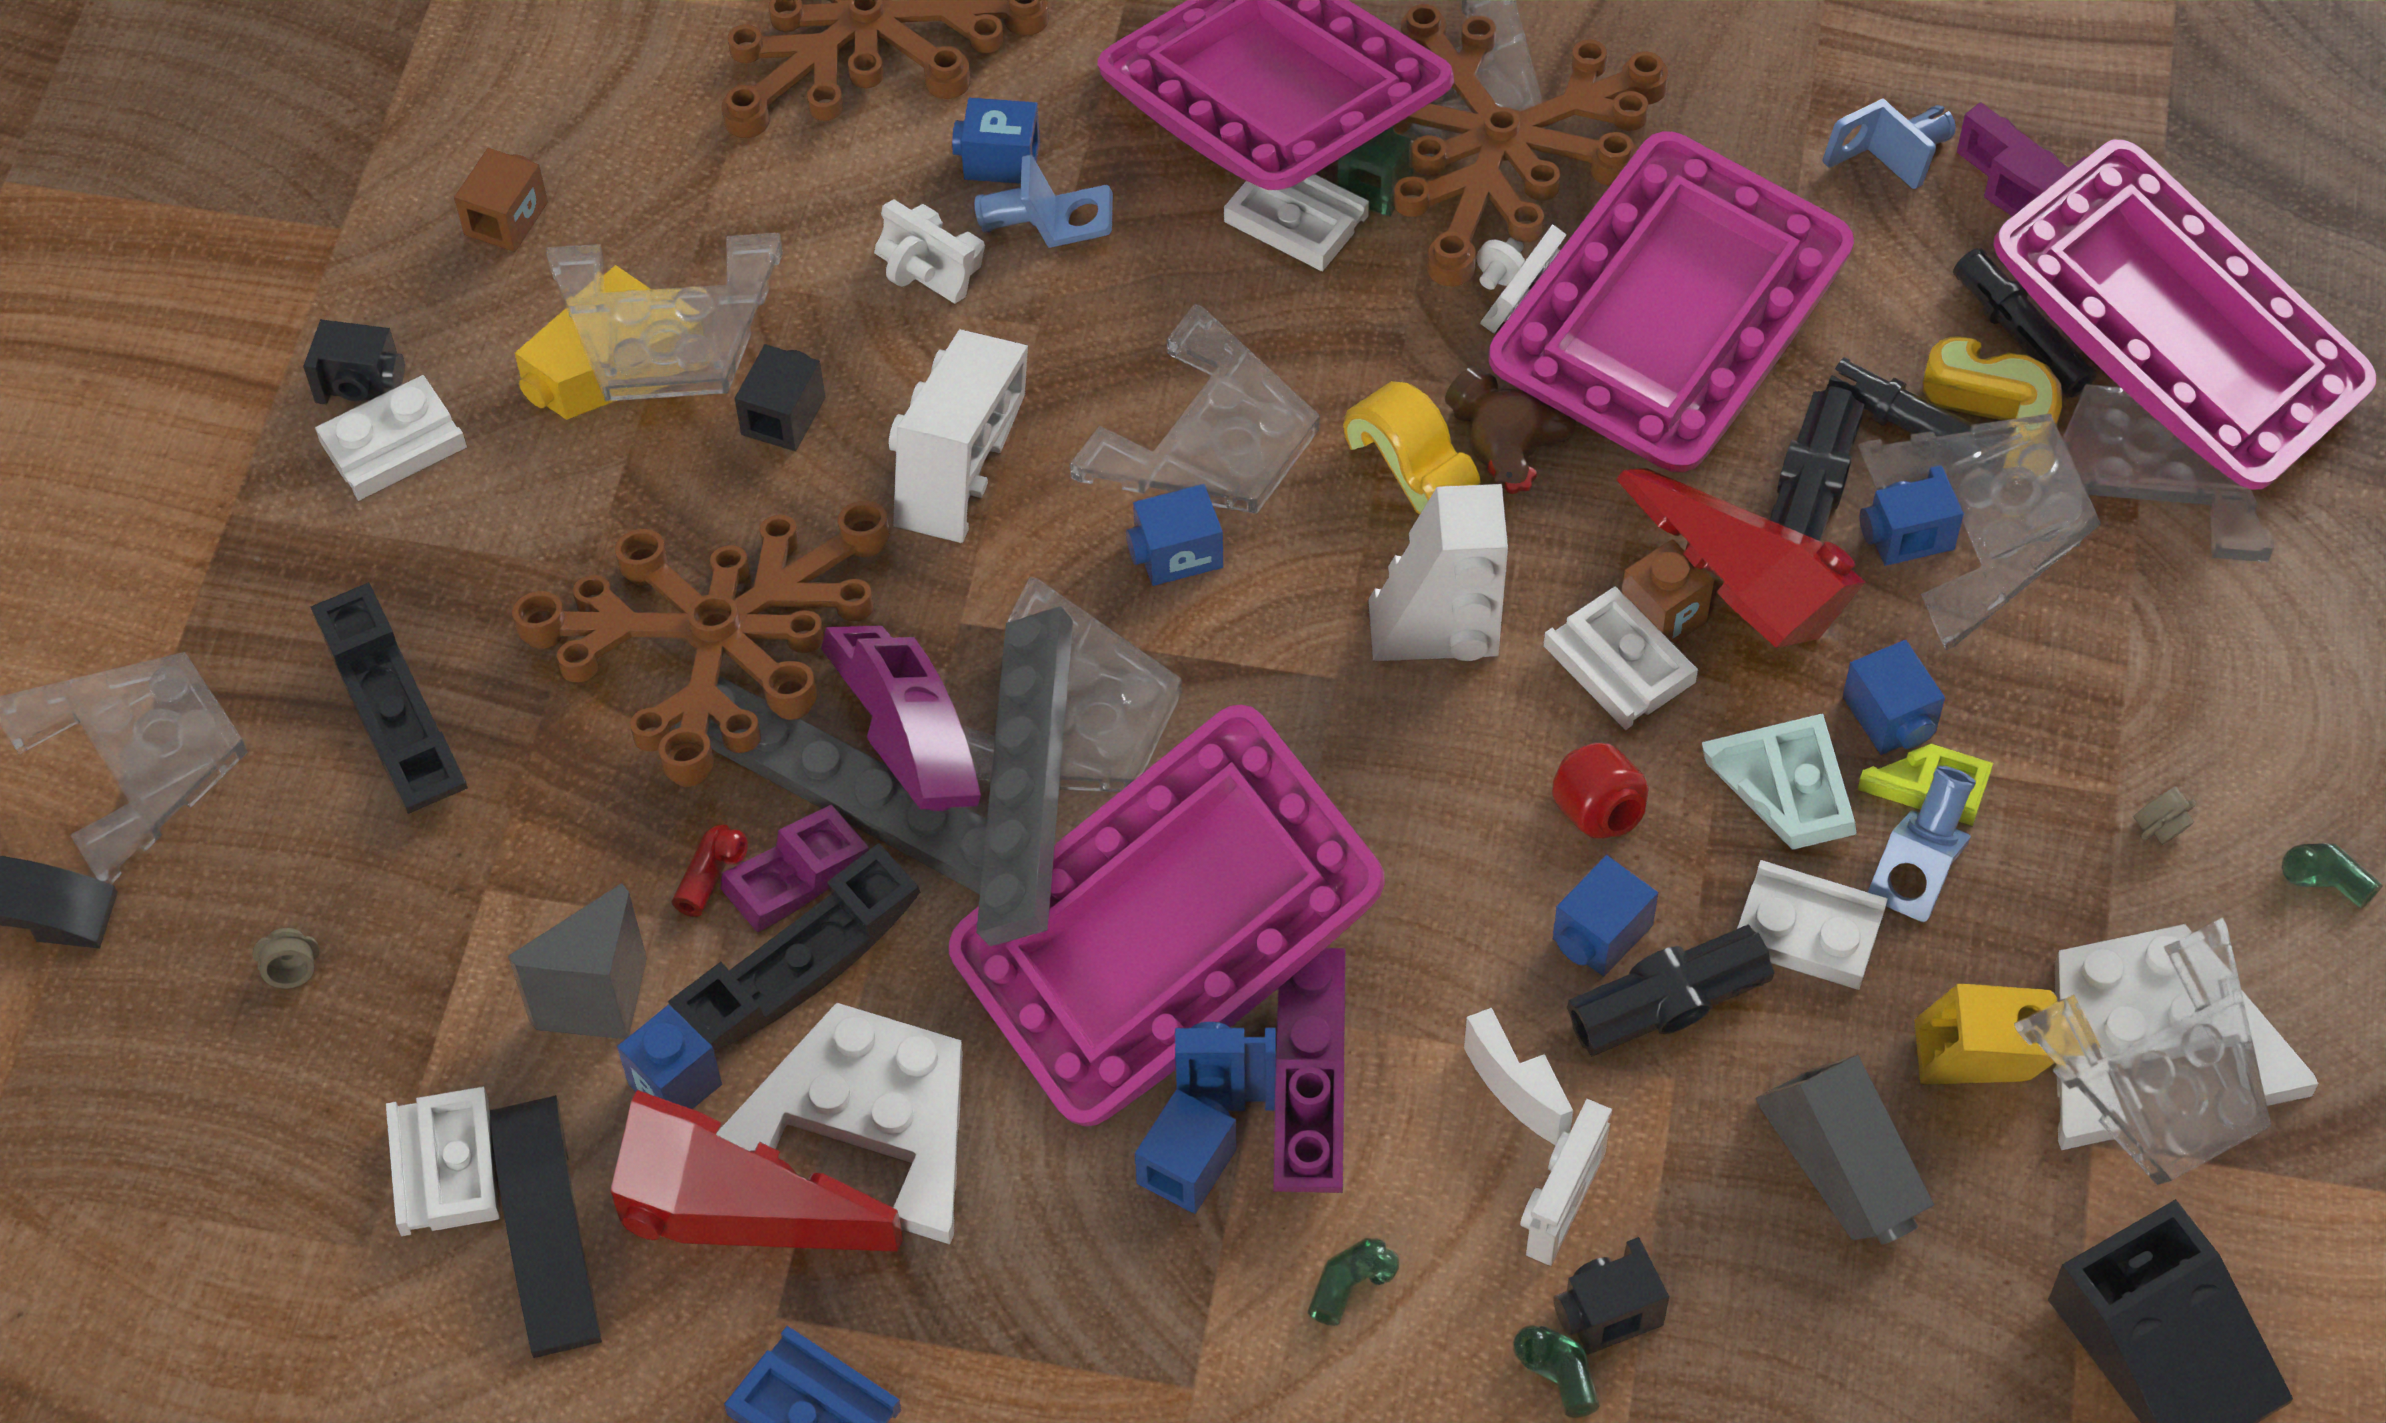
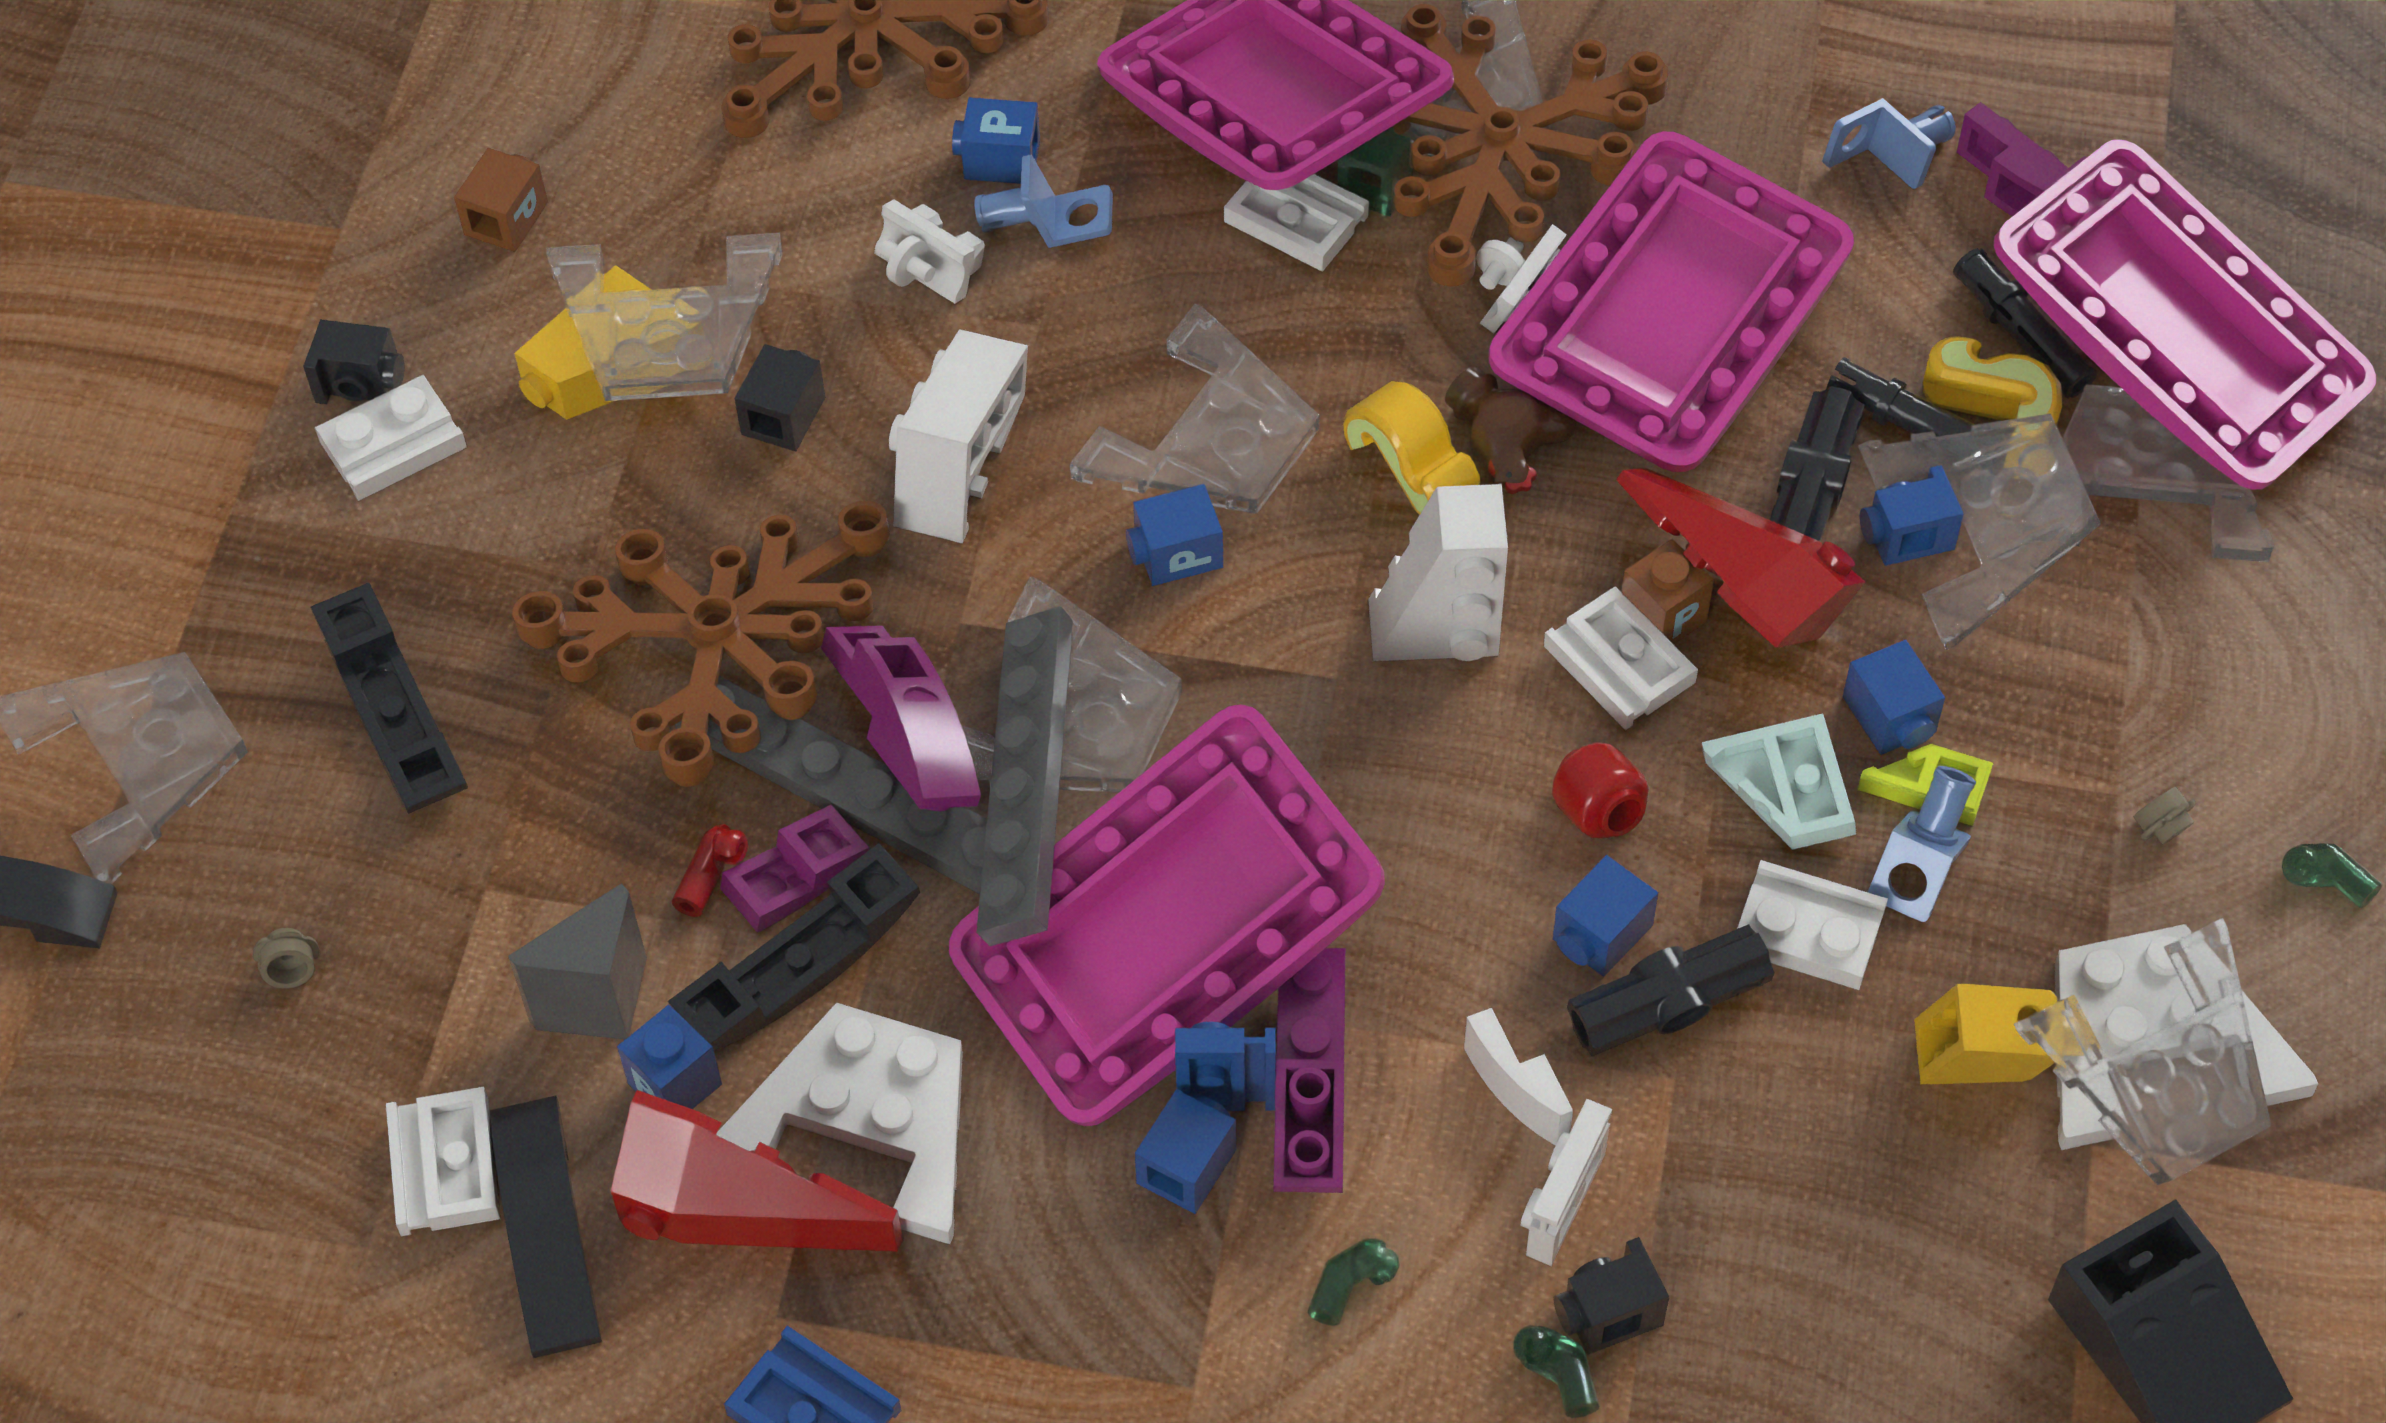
dark grey slope [1755,1055,1934,1245] -> none

